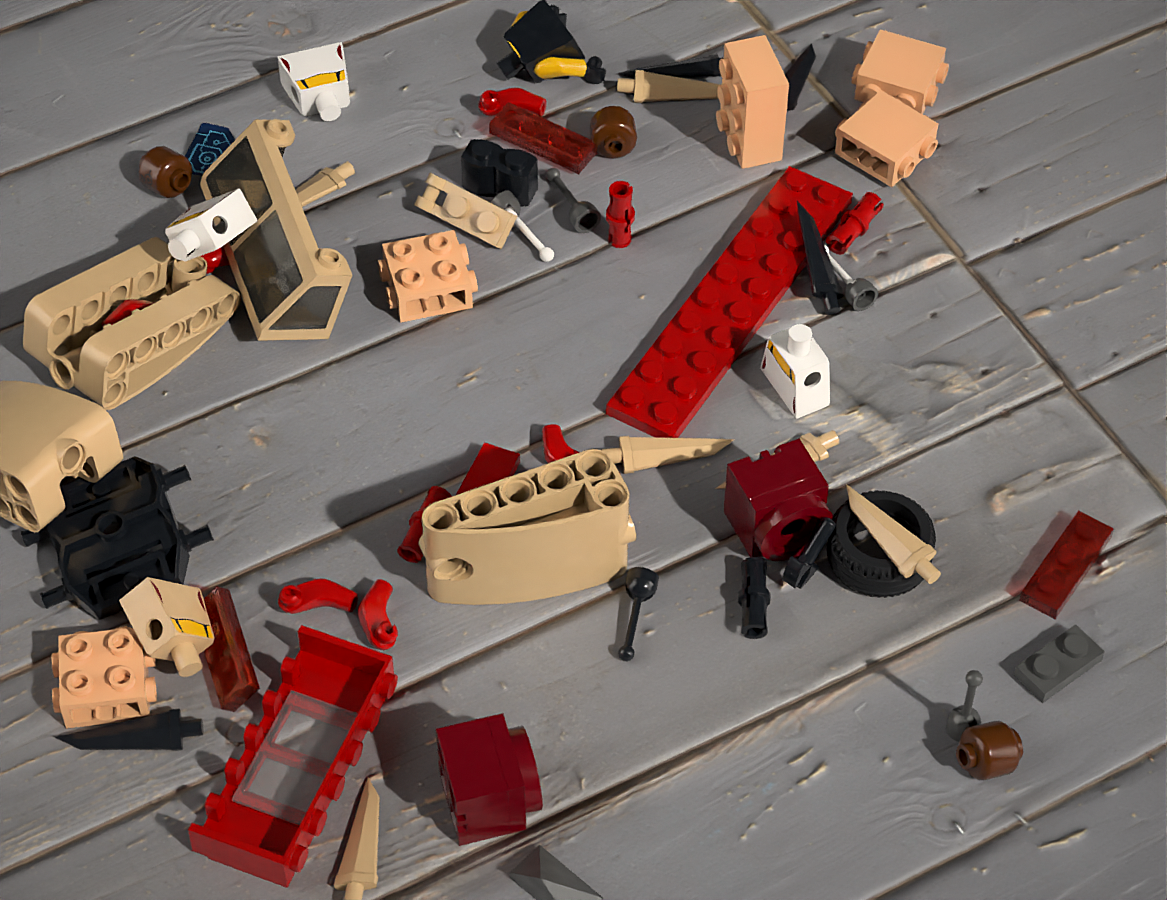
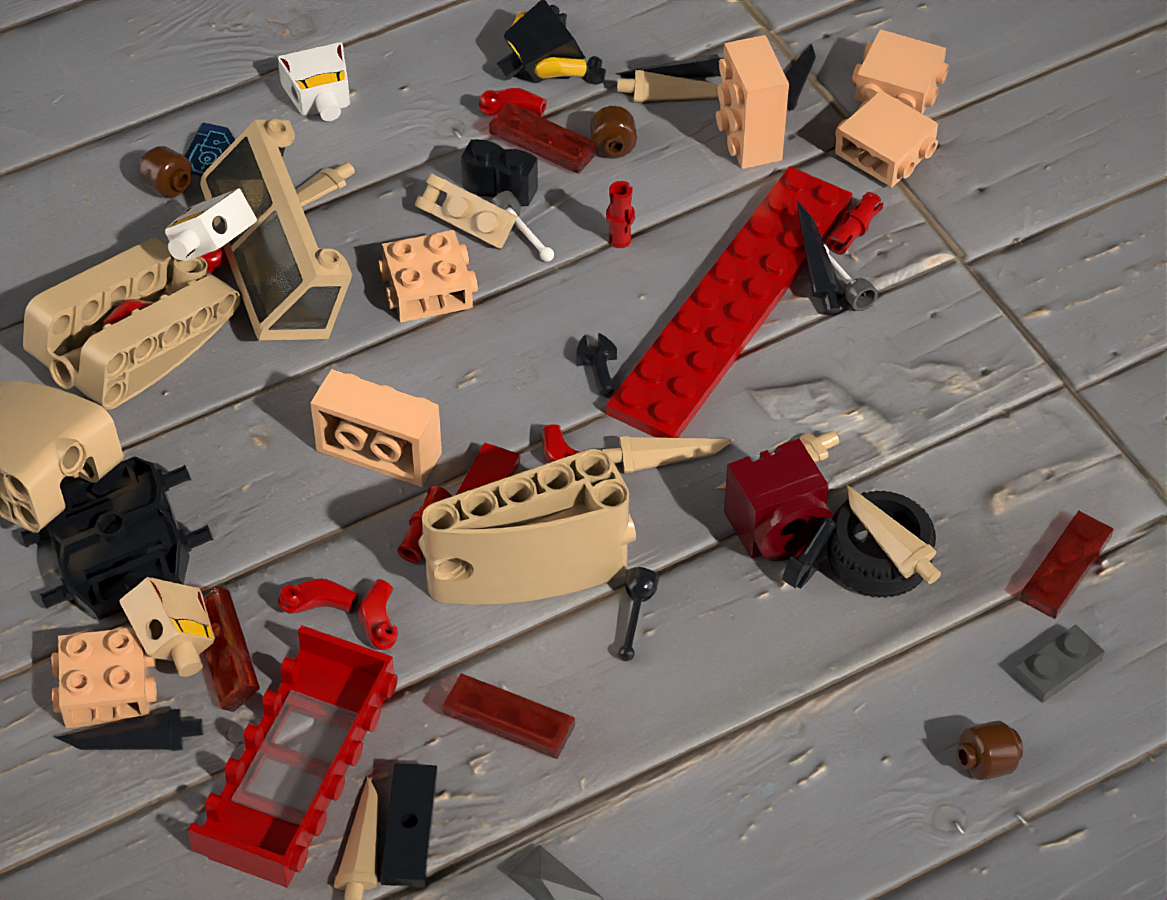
dark red piece [436,713,543,846] -> none
dark grey hinge [546,168,601,233] -> none
black pin [738,557,770,639] -> none
white torso [761,324,830,419] -> none
dark grey hinge [946,670,983,742] -> none
none -> light nougat brick [310,369,442,487]
none -> black tile [381,763,438,887]
none -> clear red plate [442,673,575,759]
none -> black bar [576,333,617,396]

